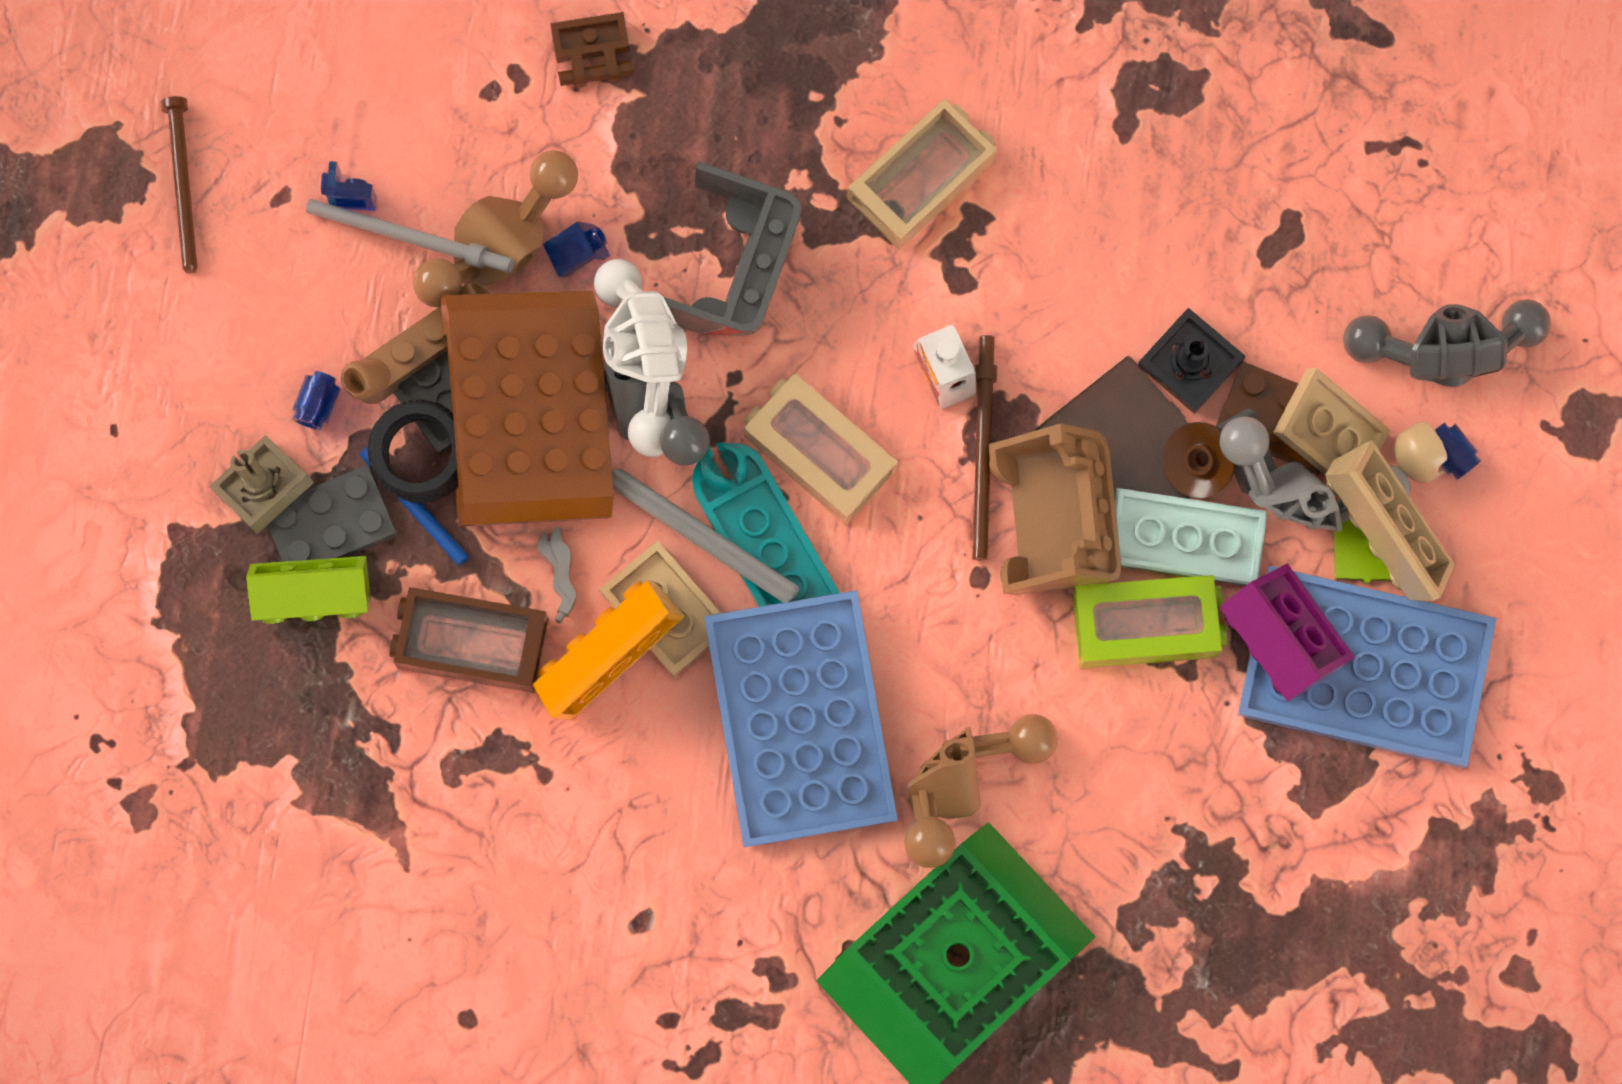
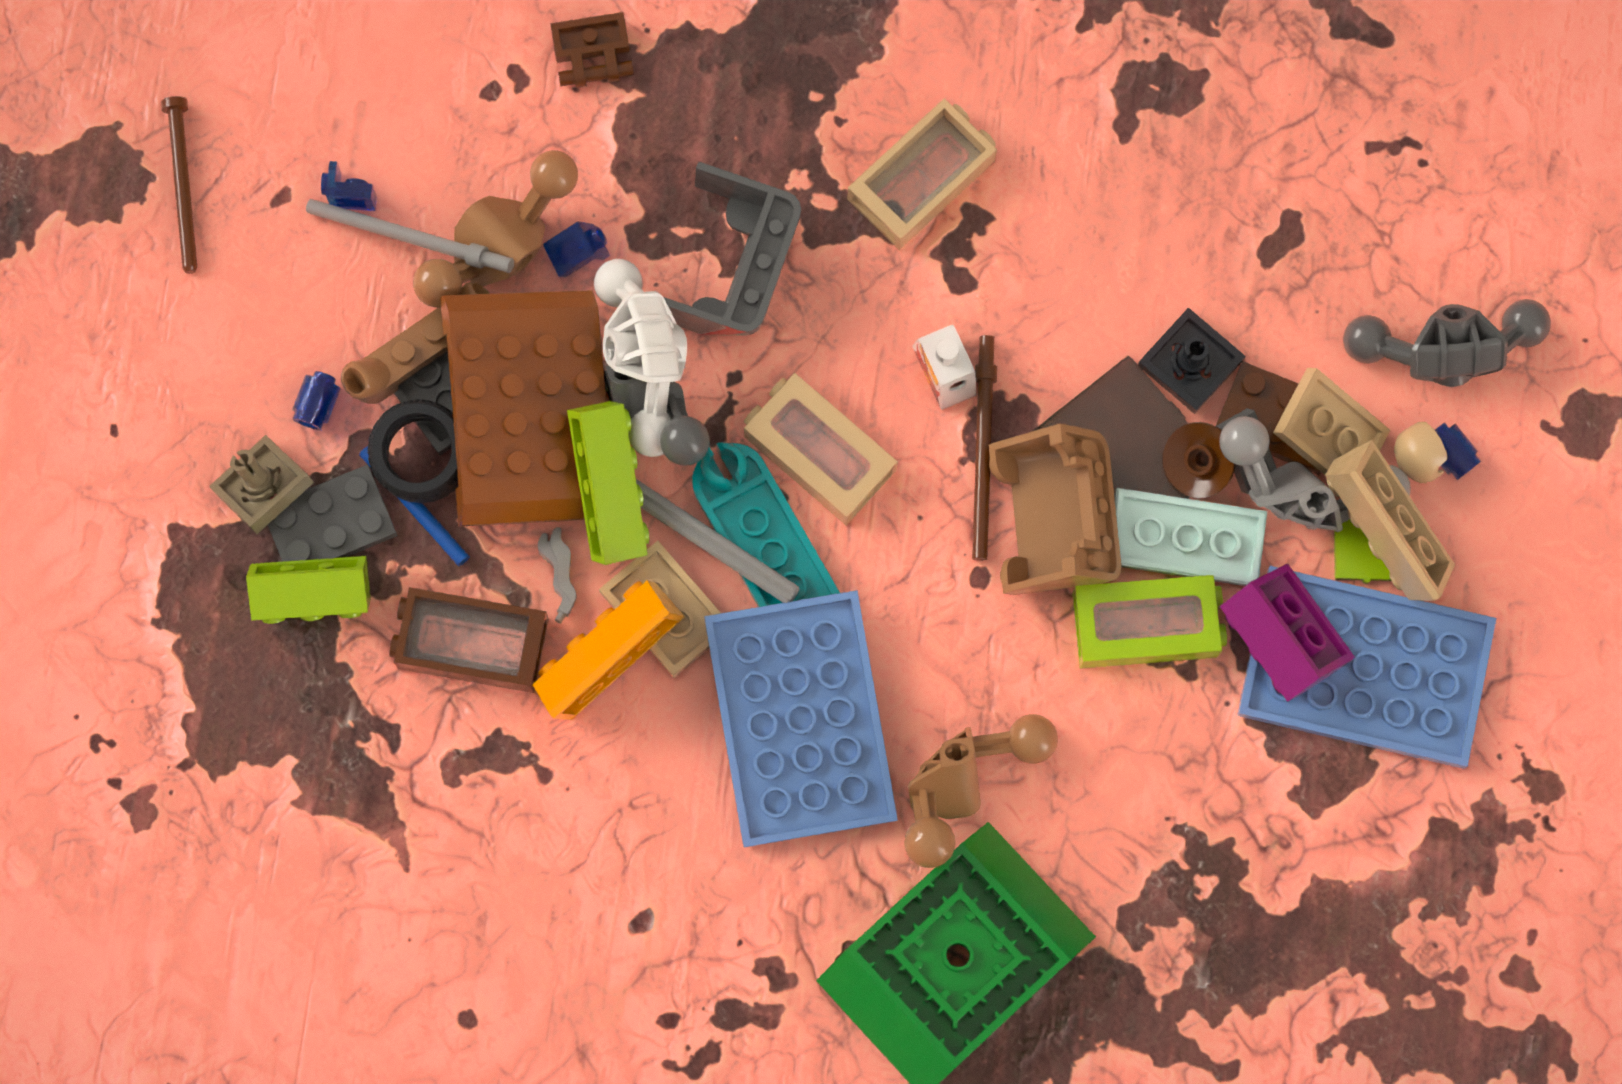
none -> lime brick [567,401,650,565]

